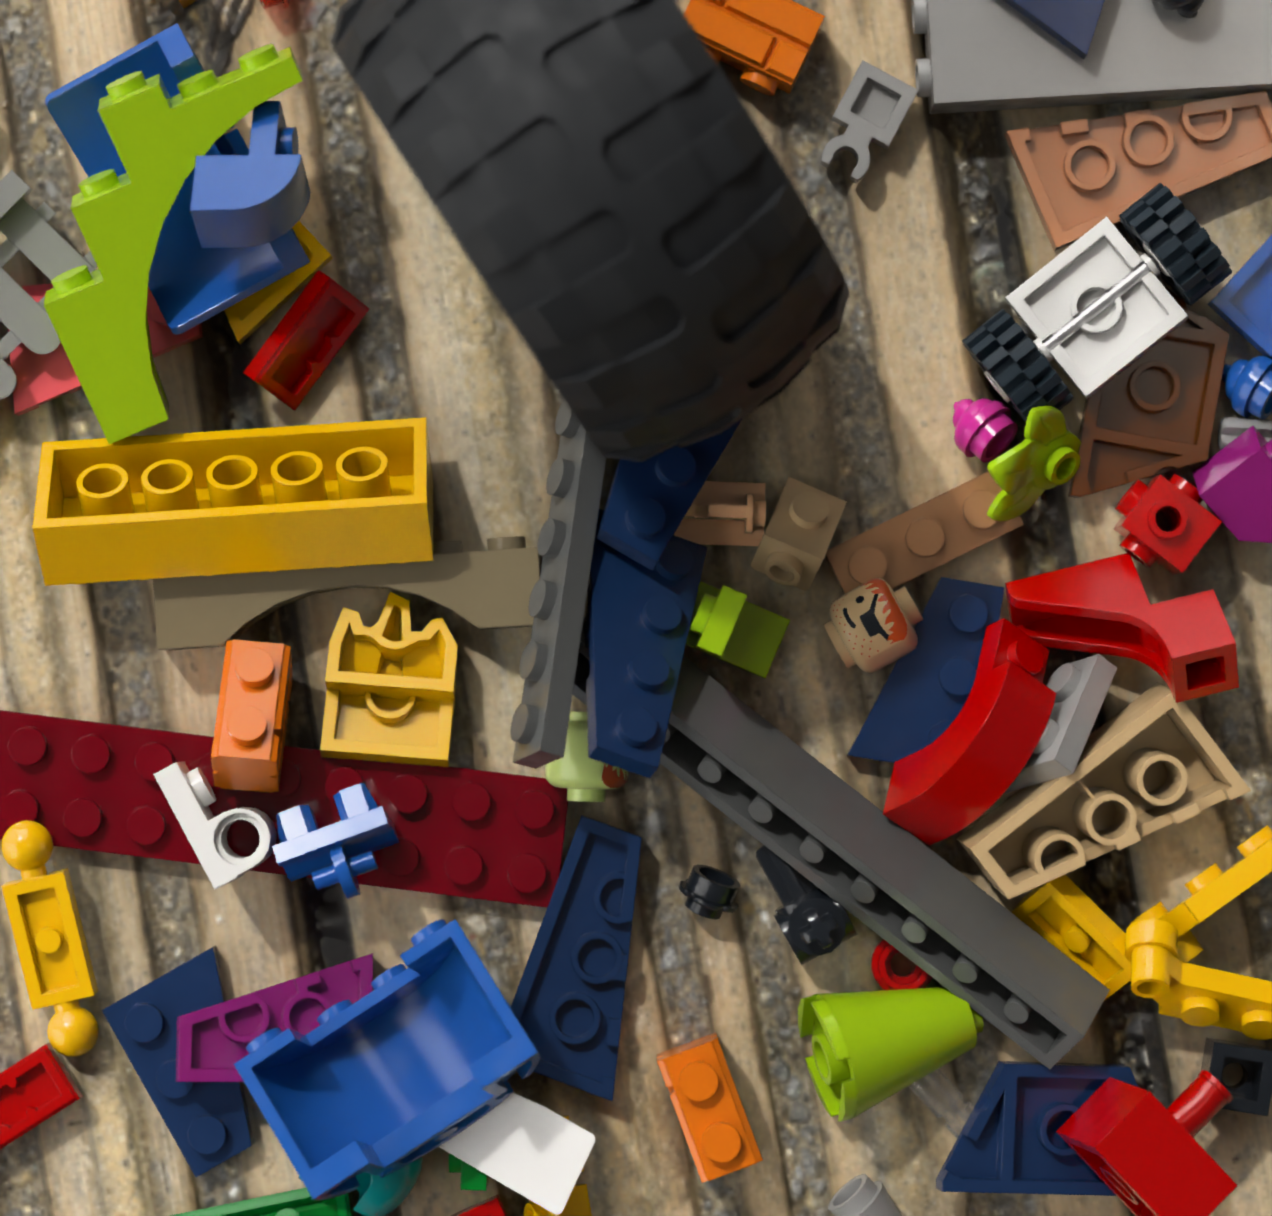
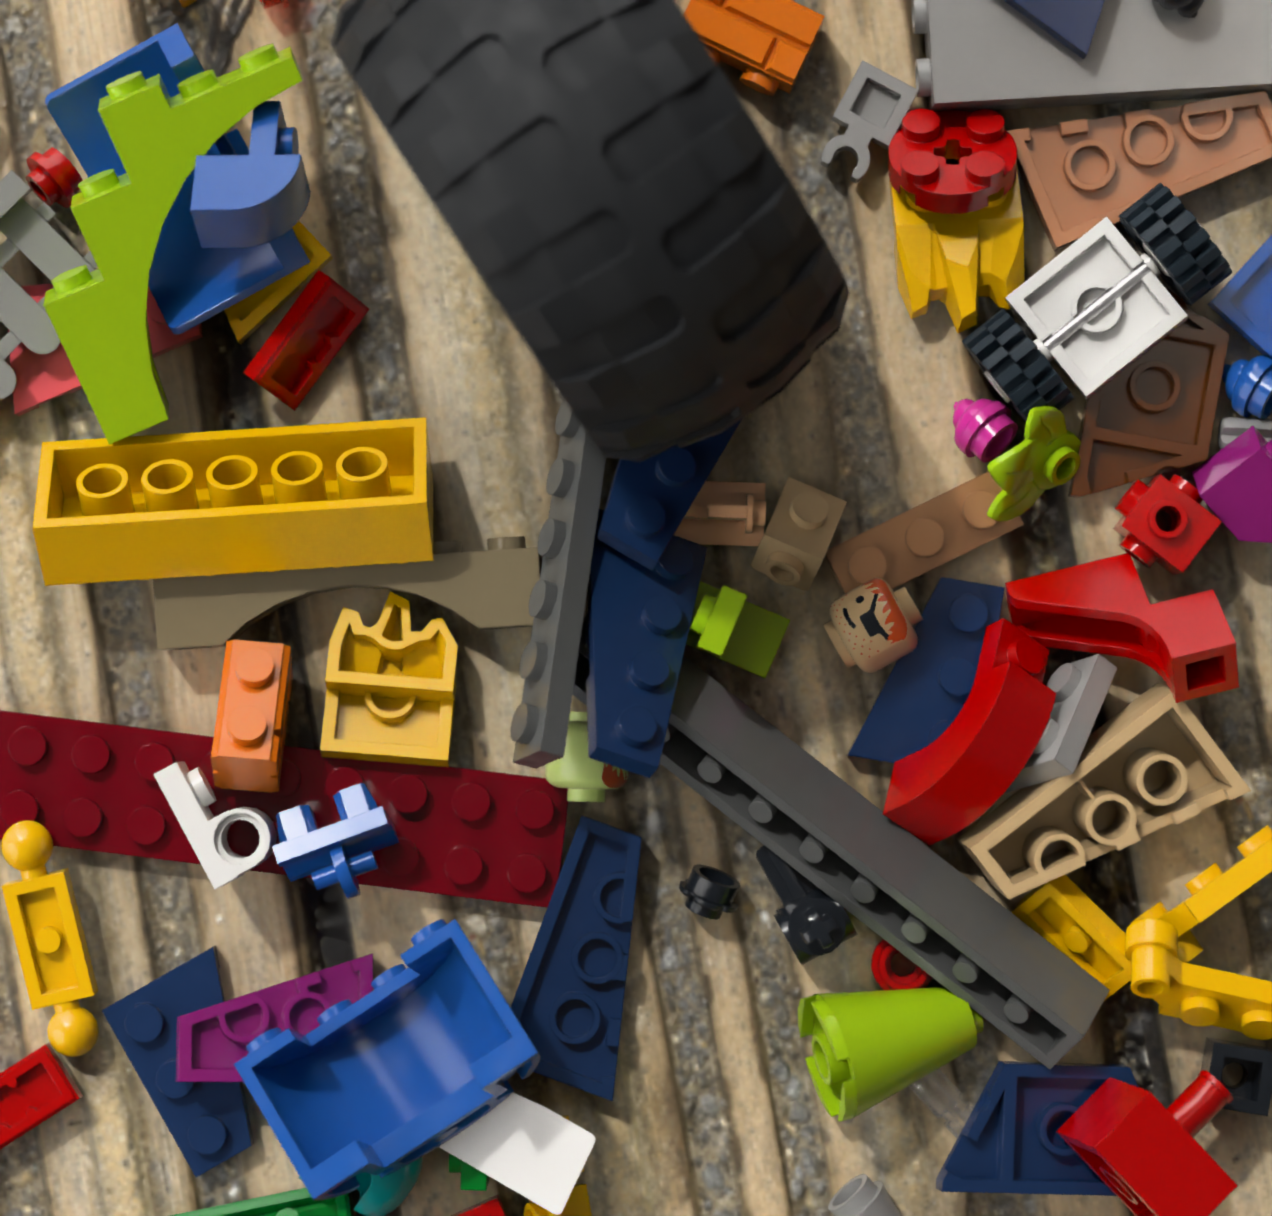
orange brick [656,1033,763,1183] -> none
none -> red plate [25,147,83,208]
none -> red plate [888,108,1017,214]
none -> yellow plate [889,170,1025,333]

